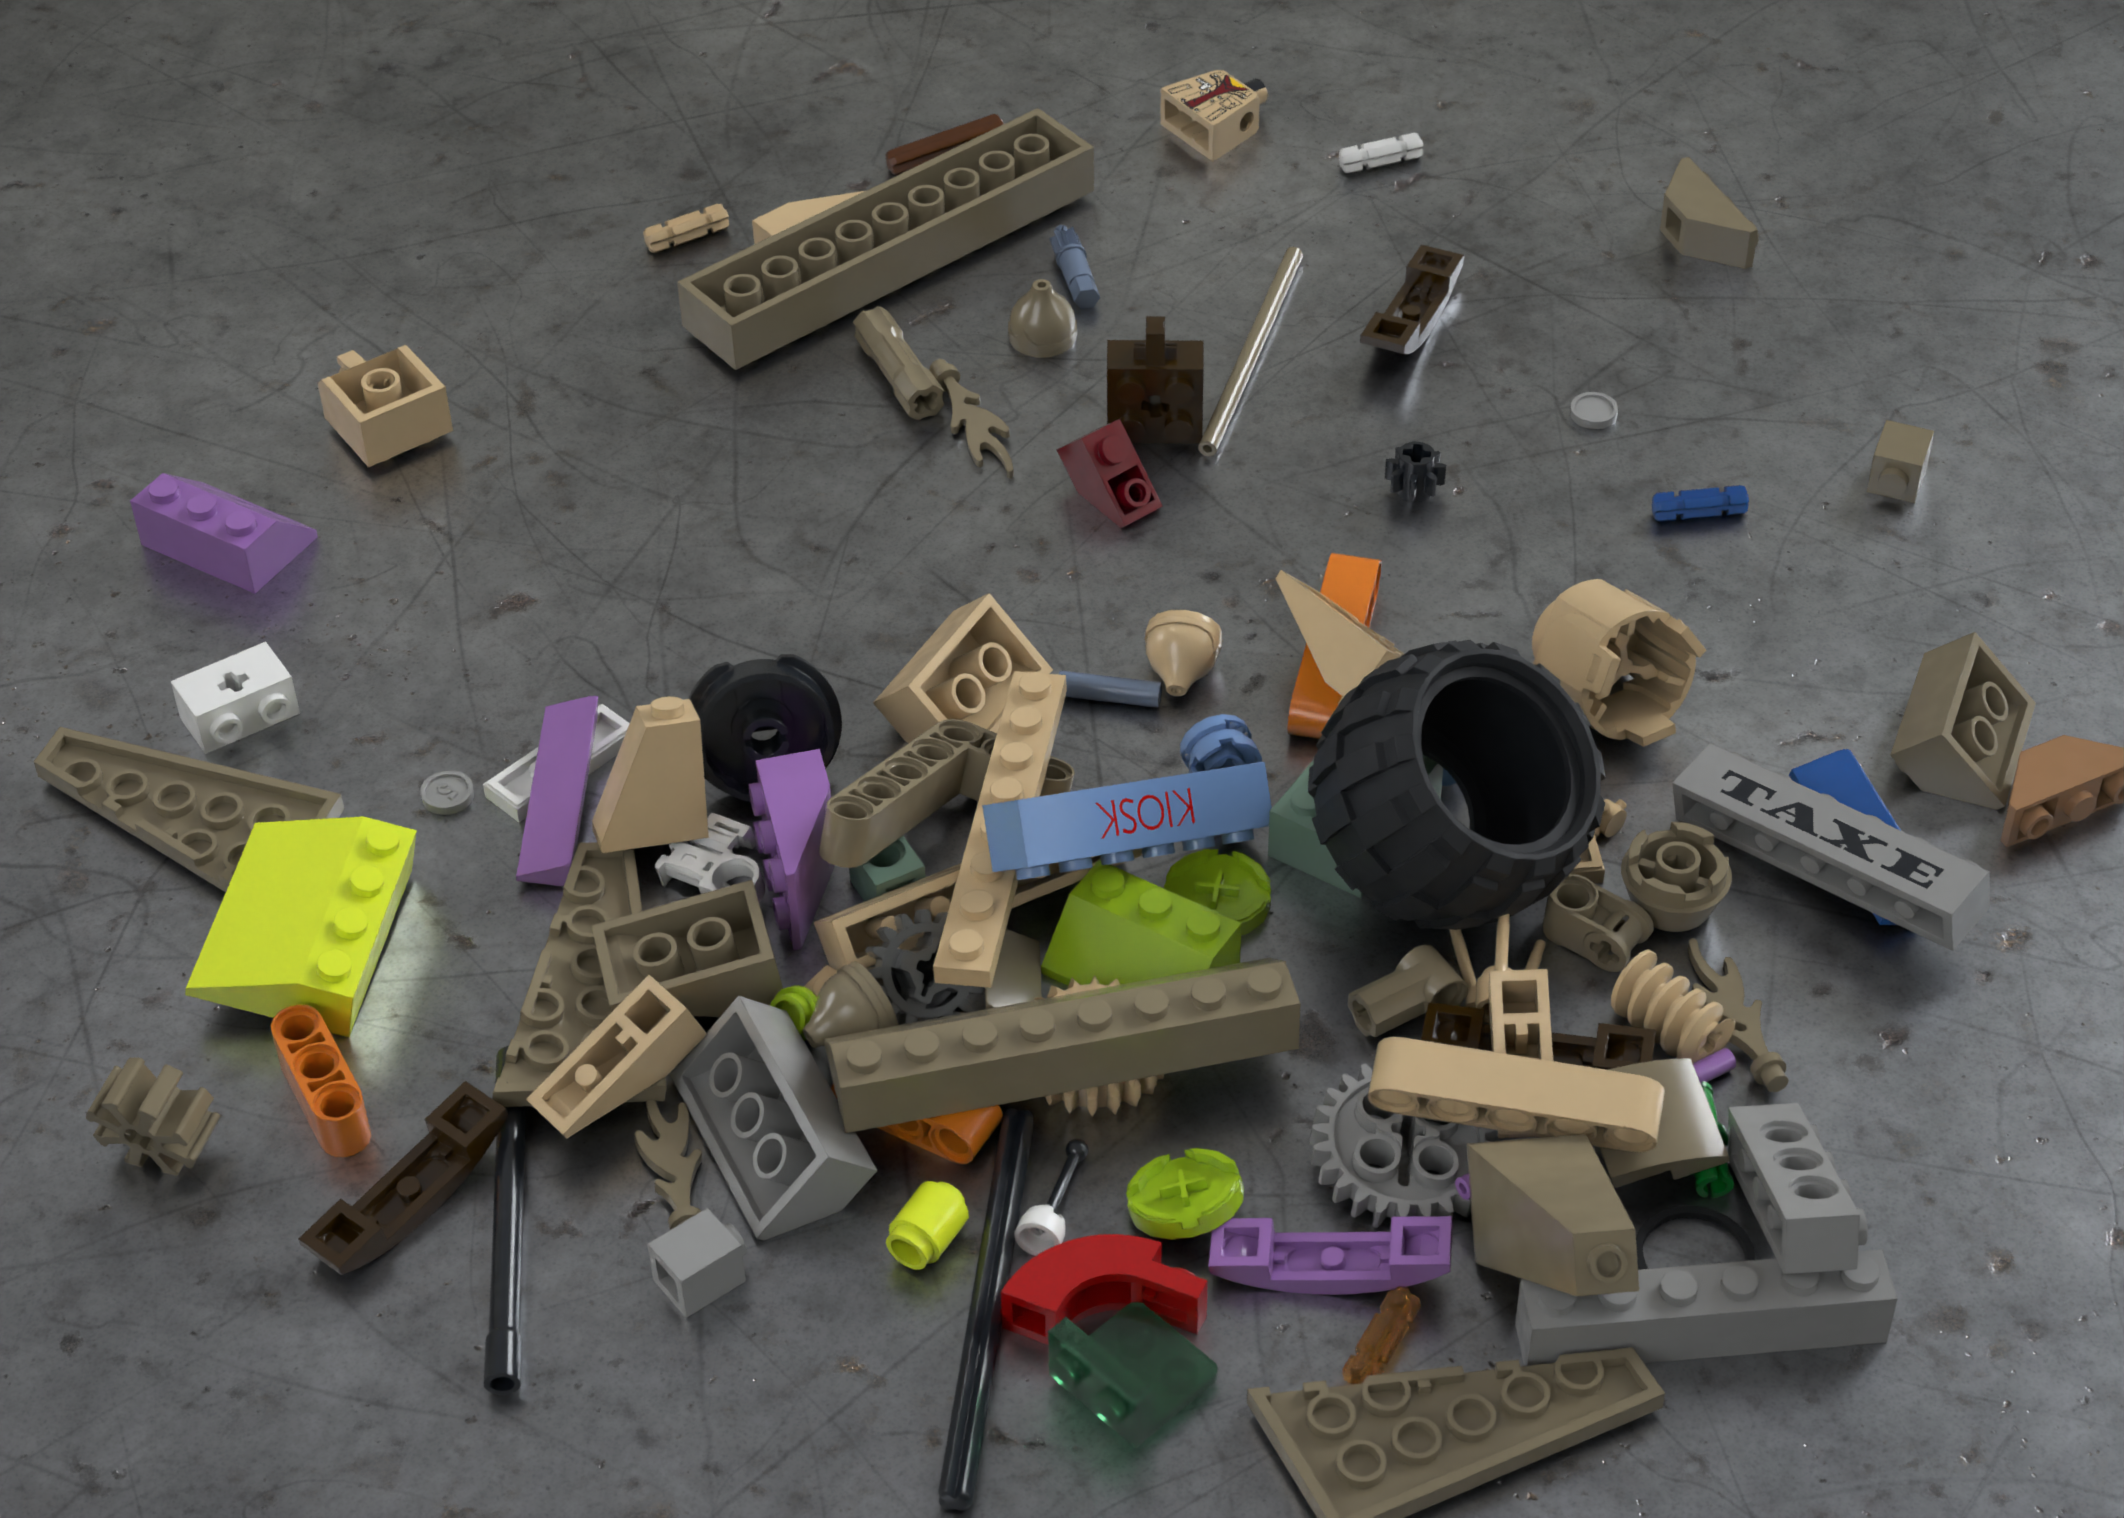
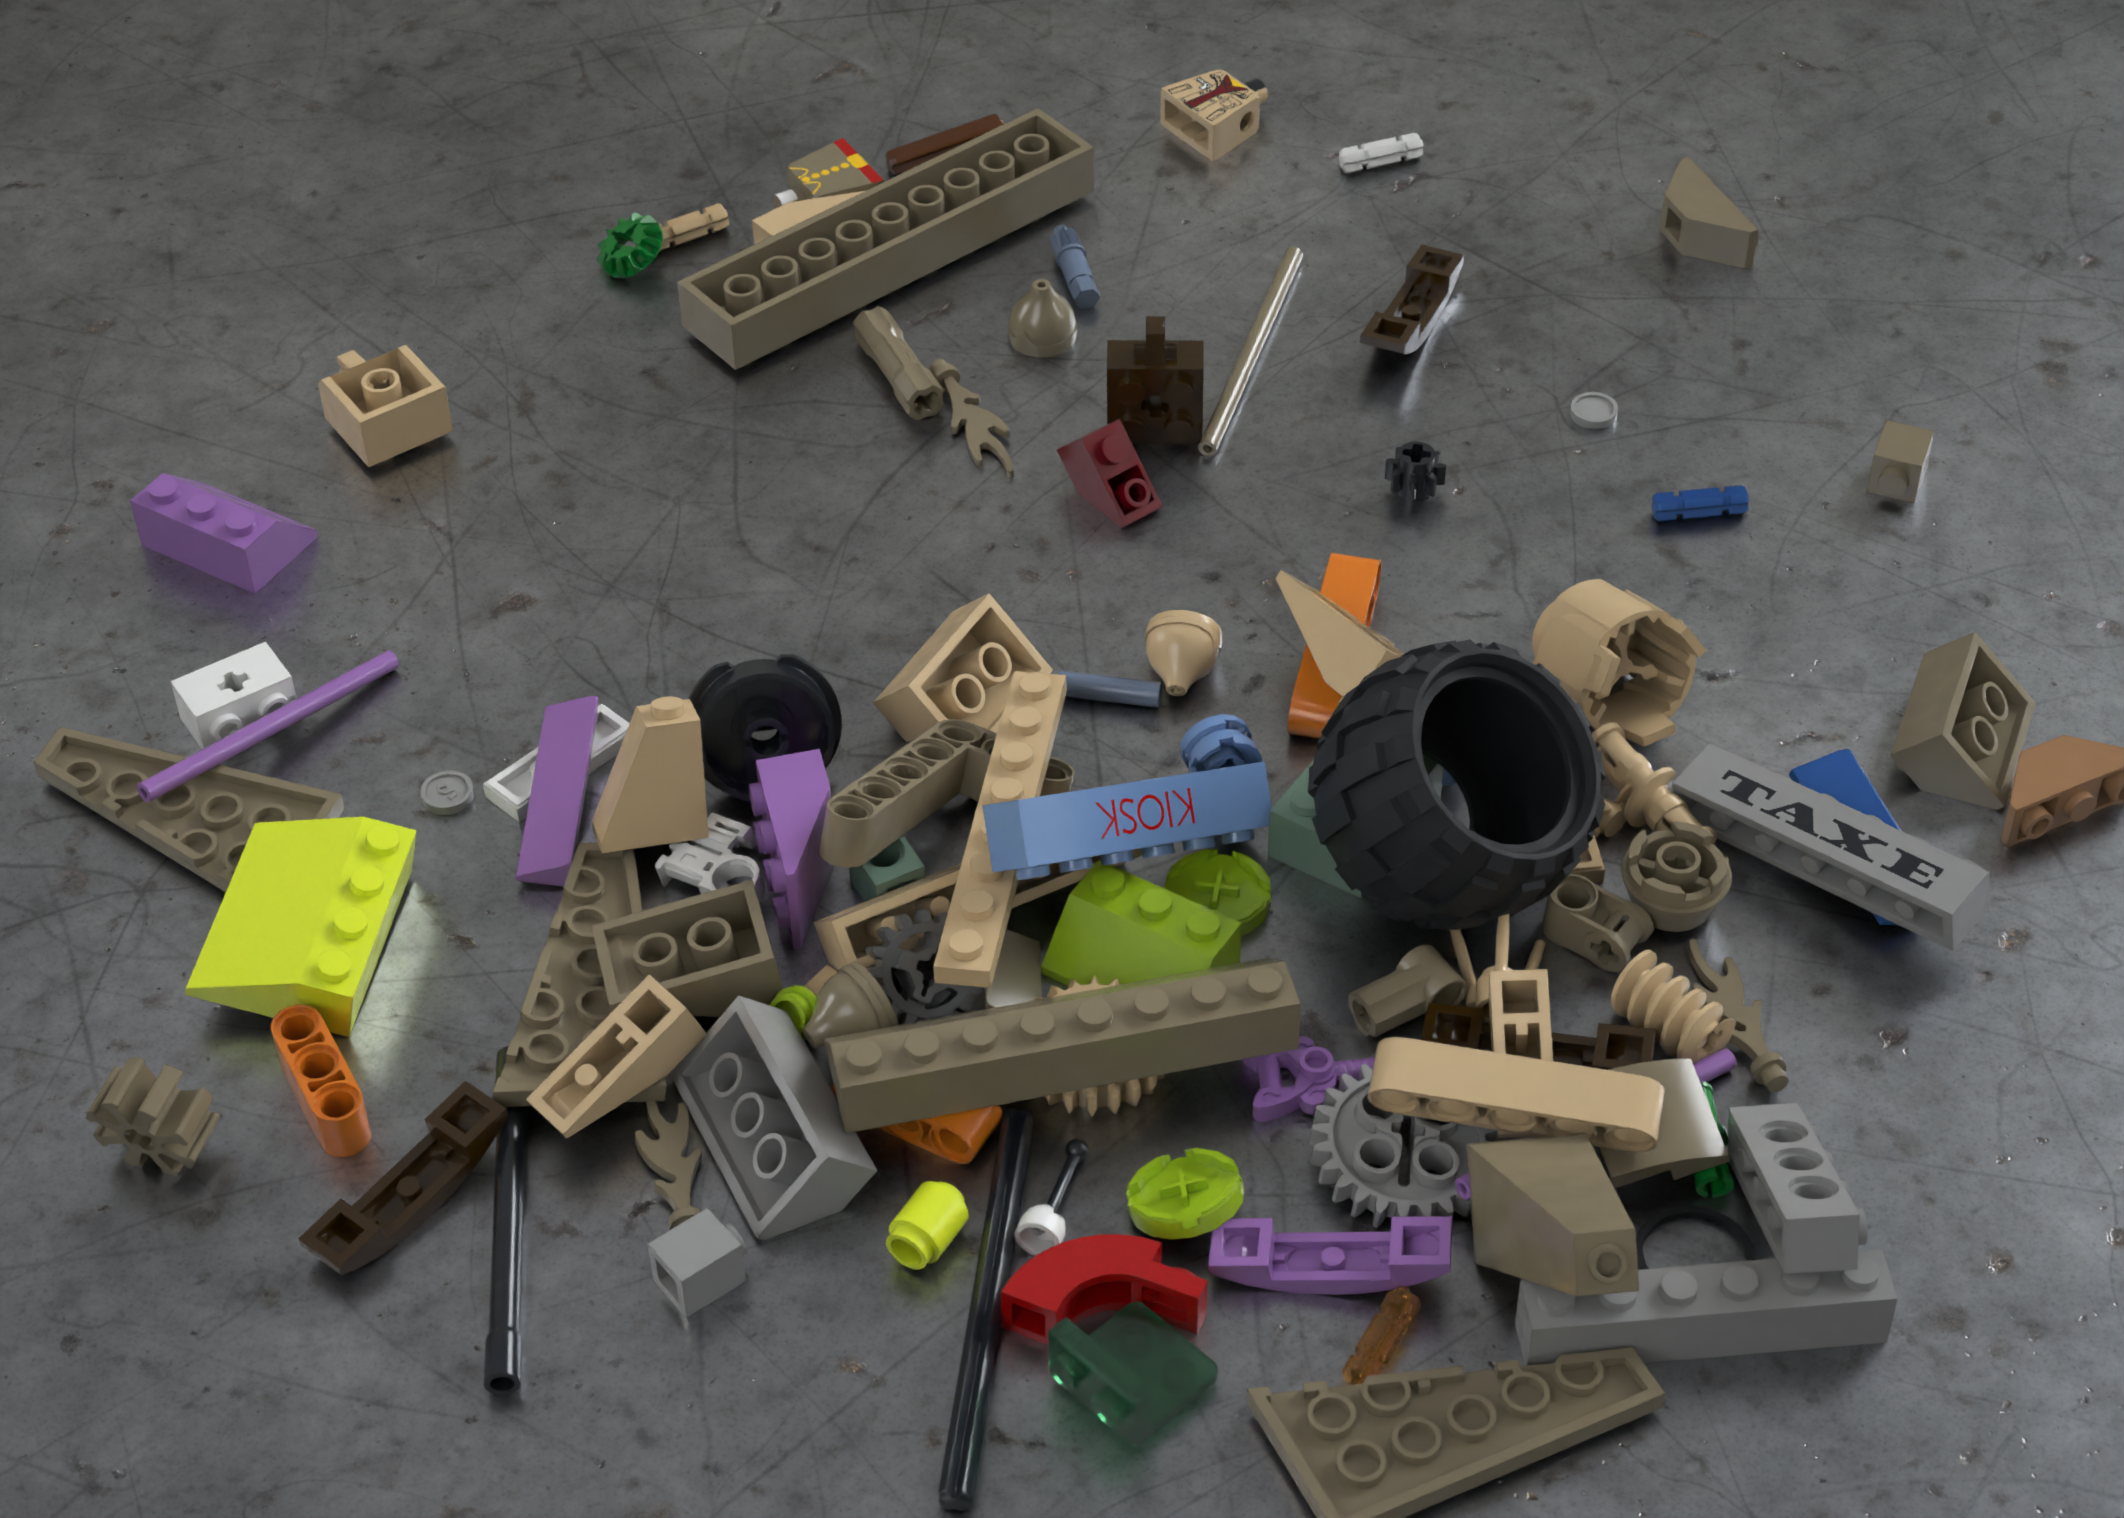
none -> medium lavender piece [137,650,399,802]
none -> green gear [596,212,663,278]
none -> dark tan torso [772,138,884,209]
none -> medium lavender piece [1242,1036,1375,1122]
none -> tan piece [1592,722,1717,844]

